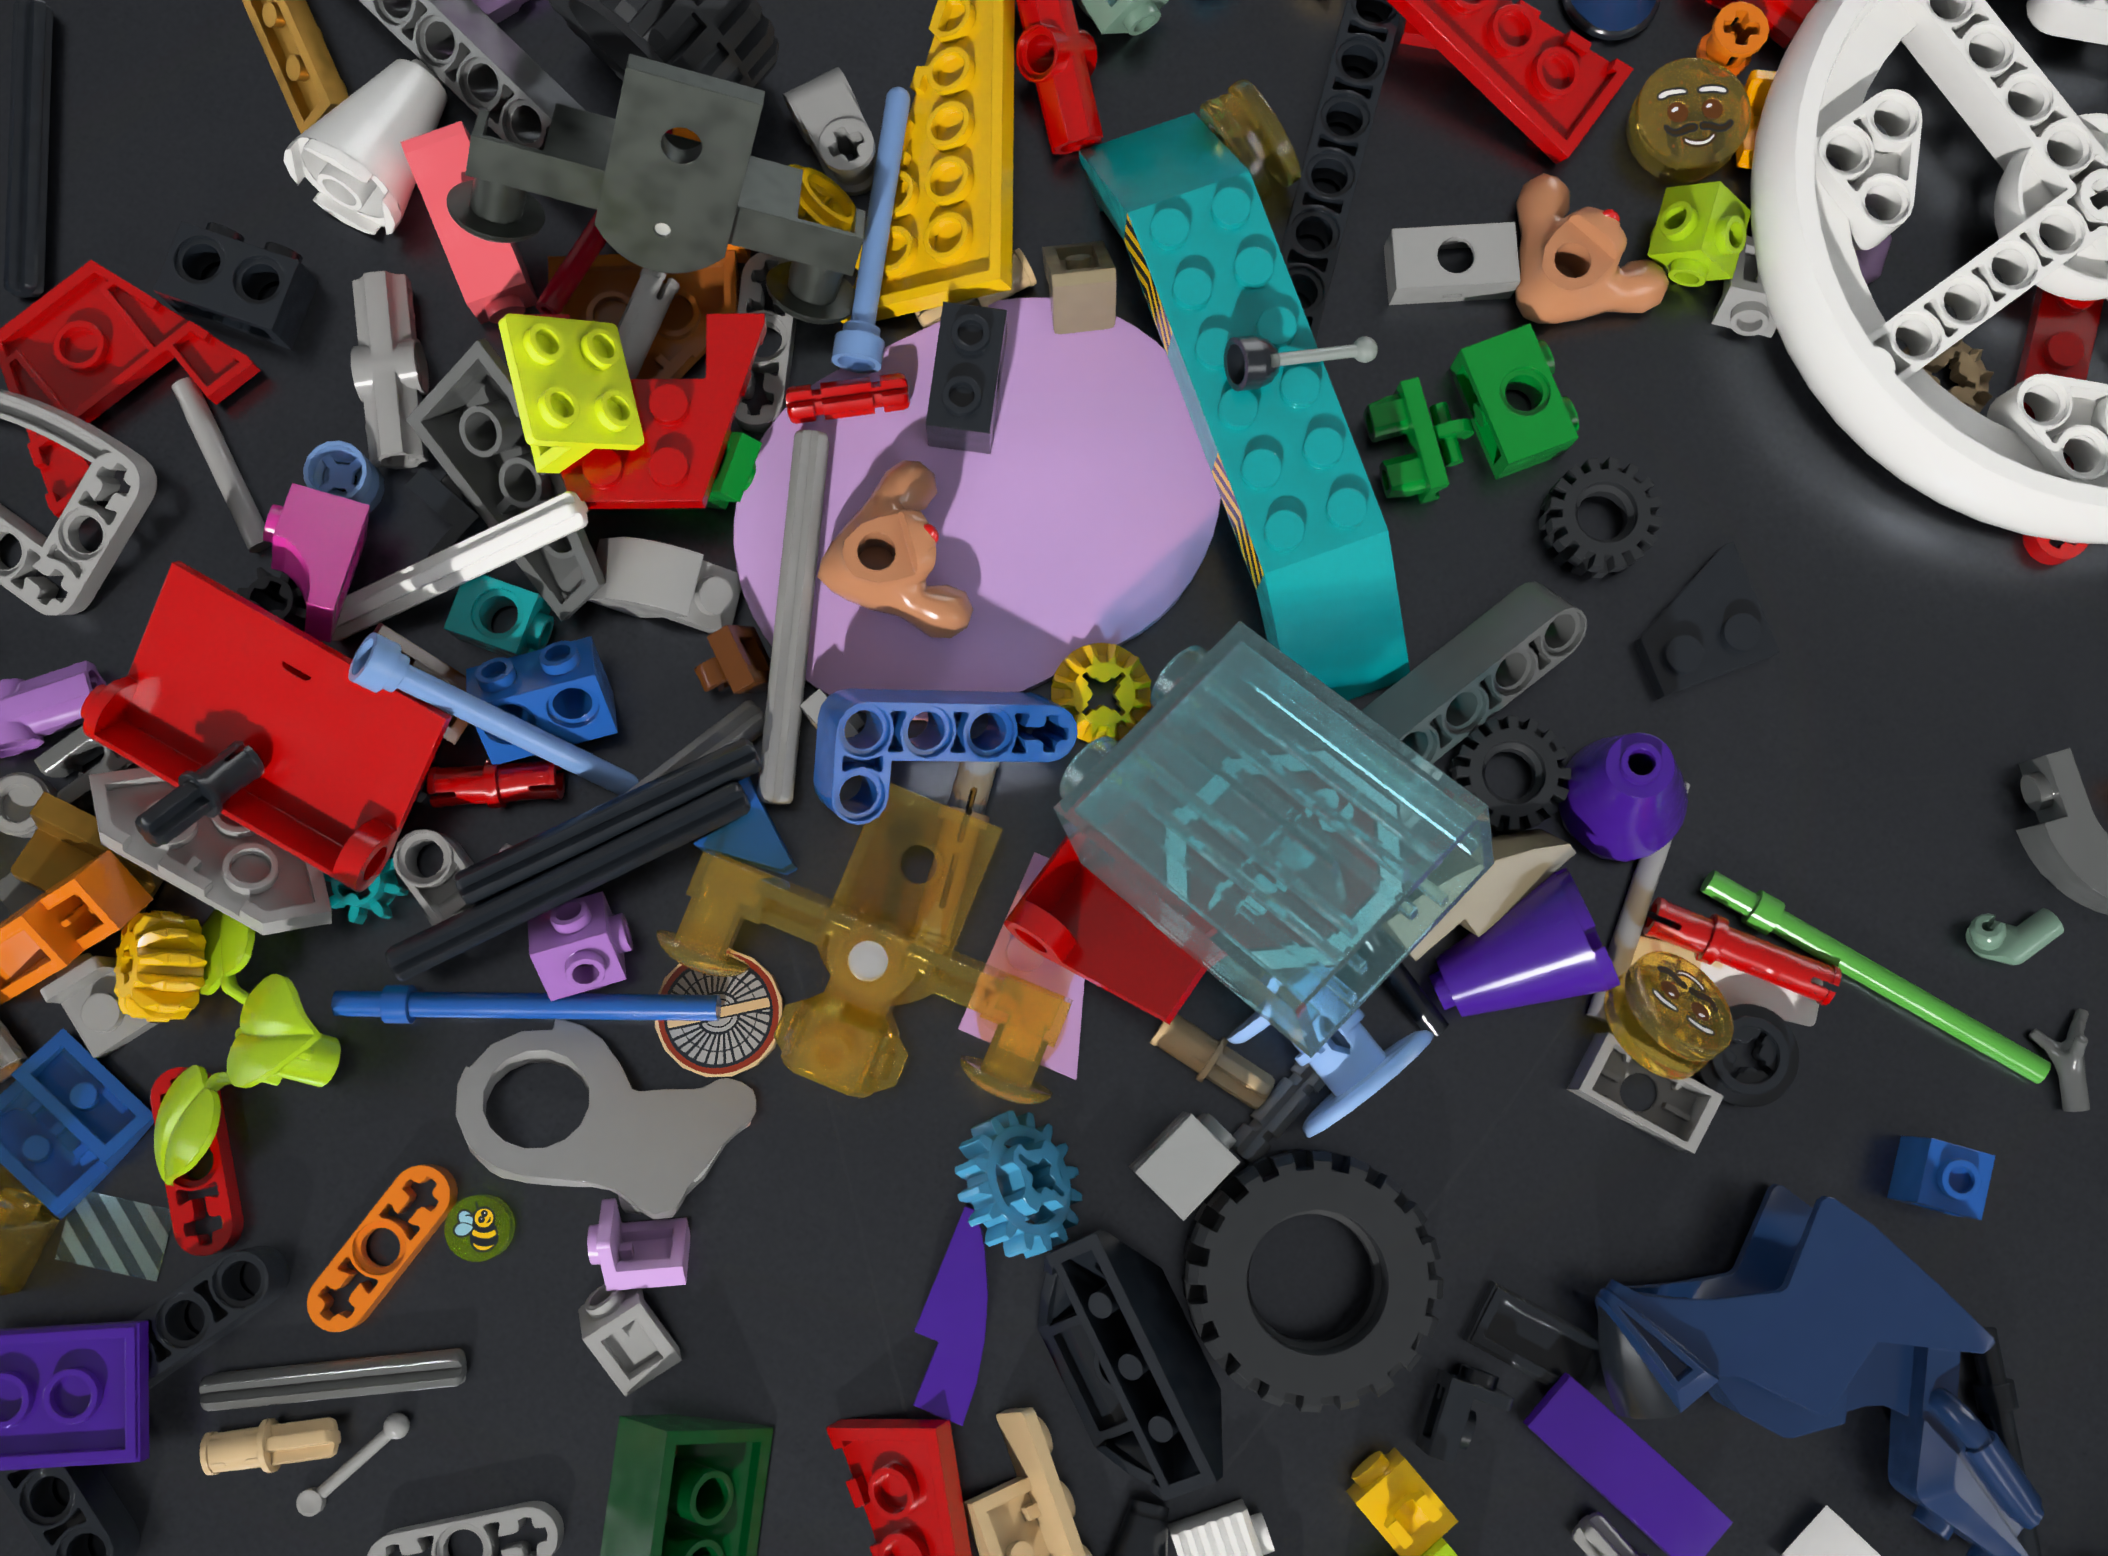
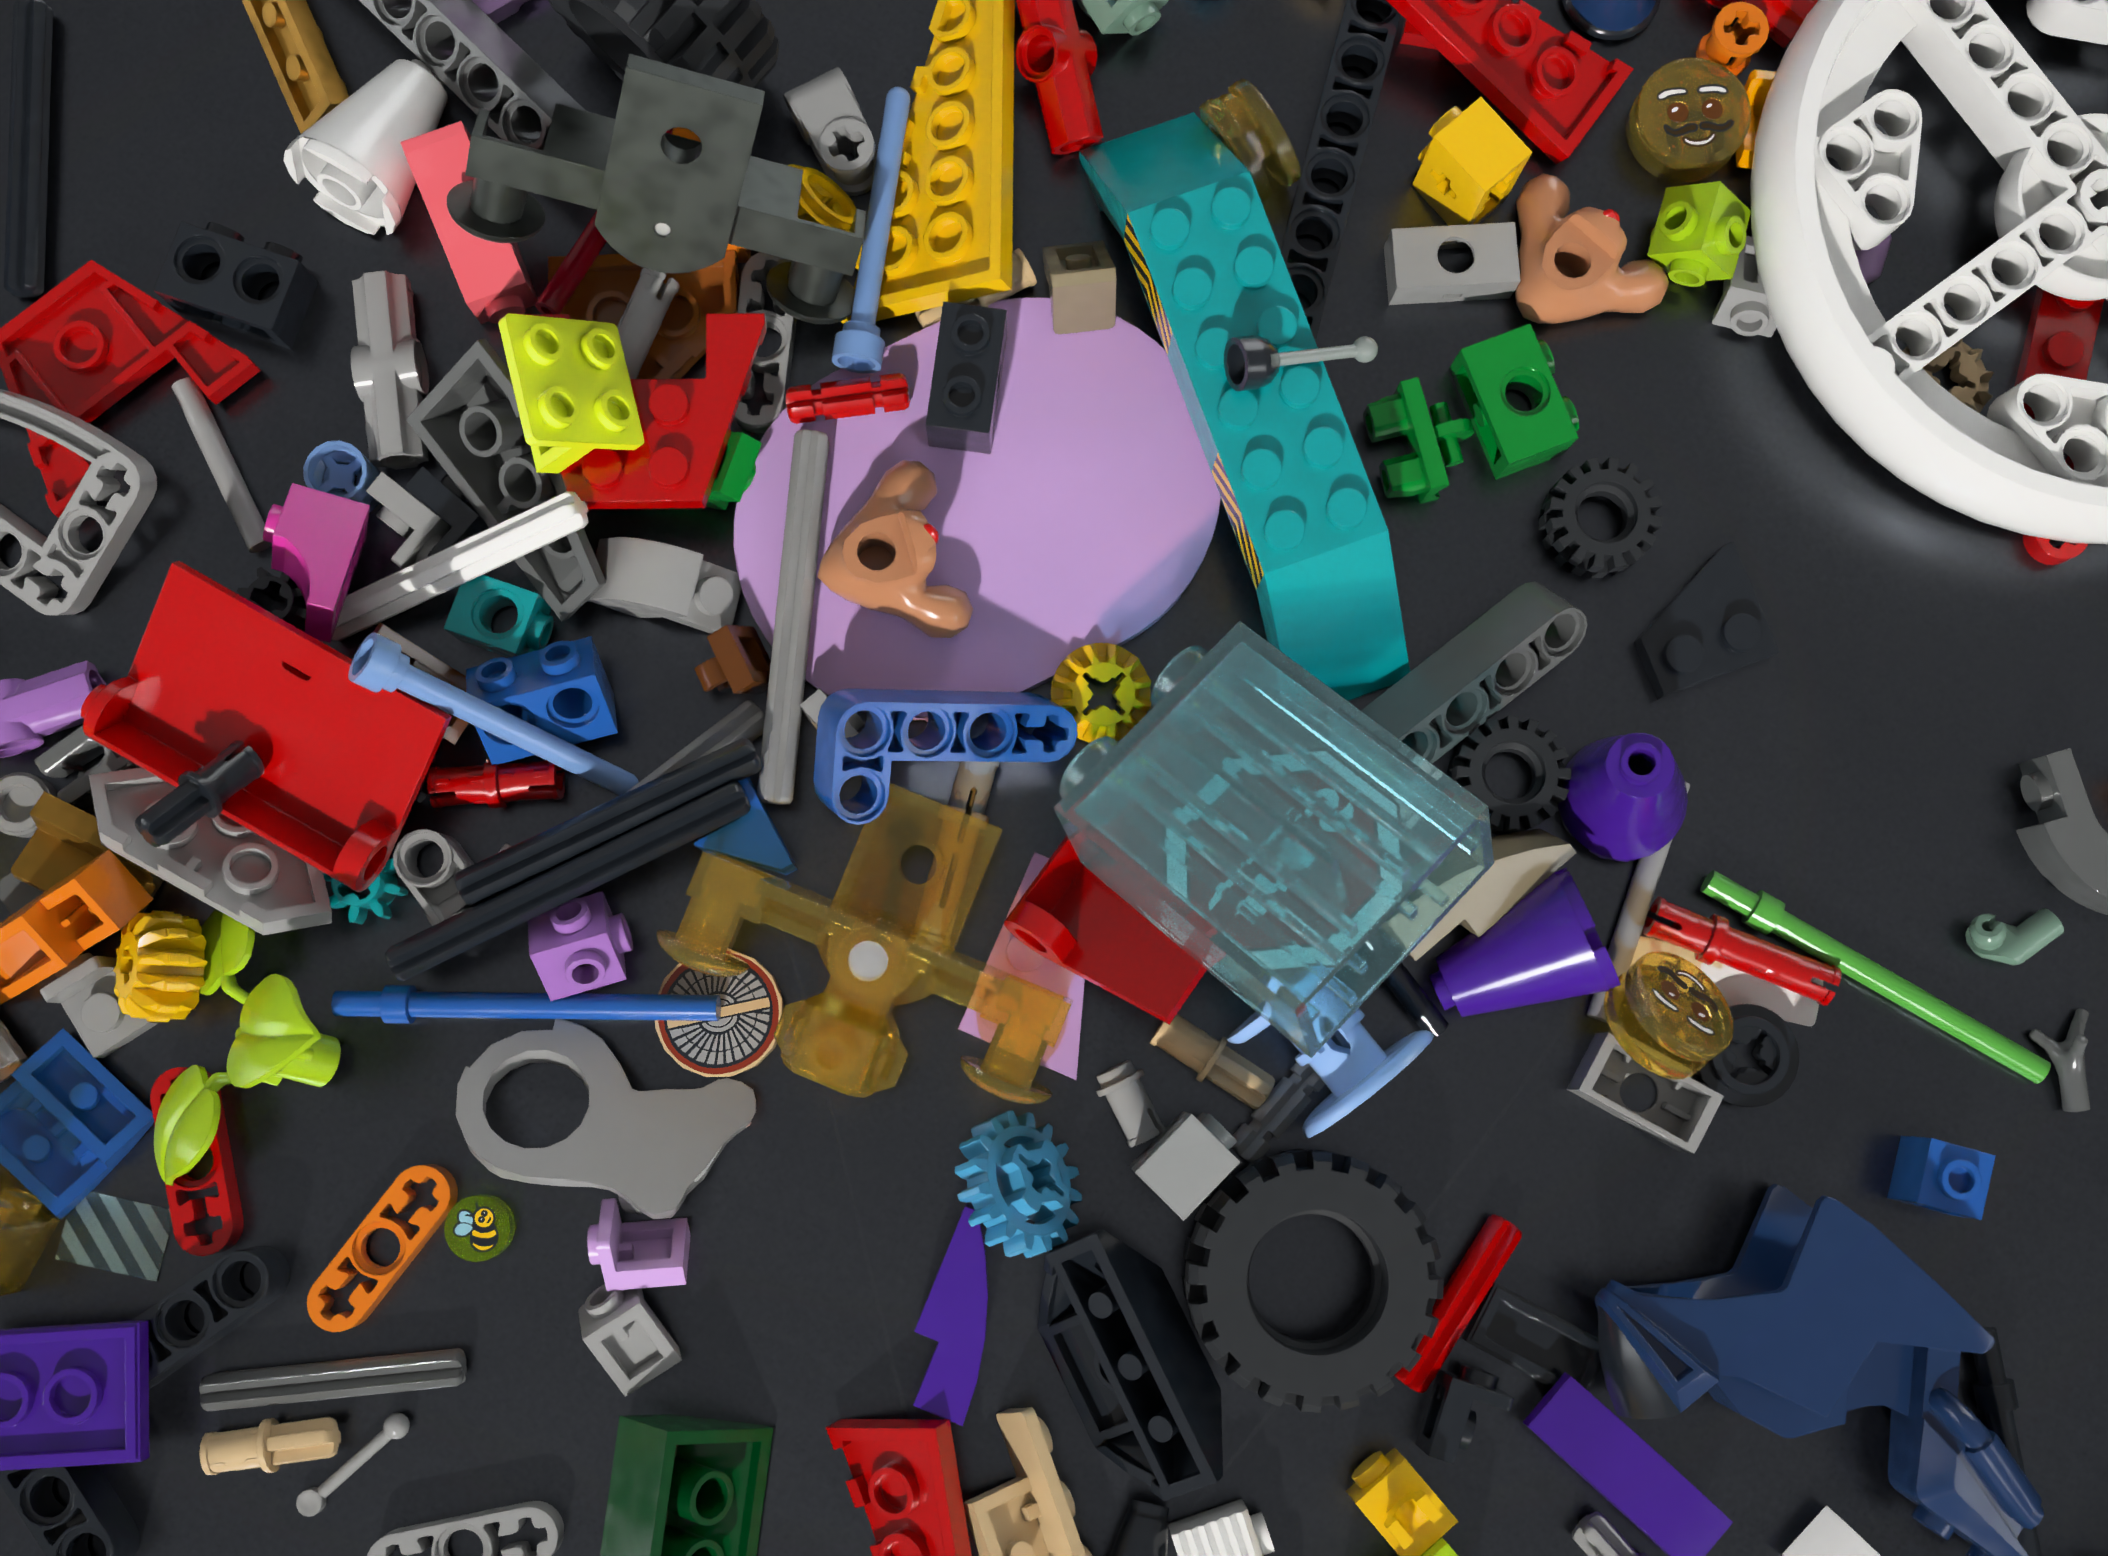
none -> light grey bracket [366,472,452,569]
none -> light grey pin [1096,1059,1166,1148]
none -> red axle [1395,1214,1522,1393]
none -> yellow brick [1412,97,1532,226]

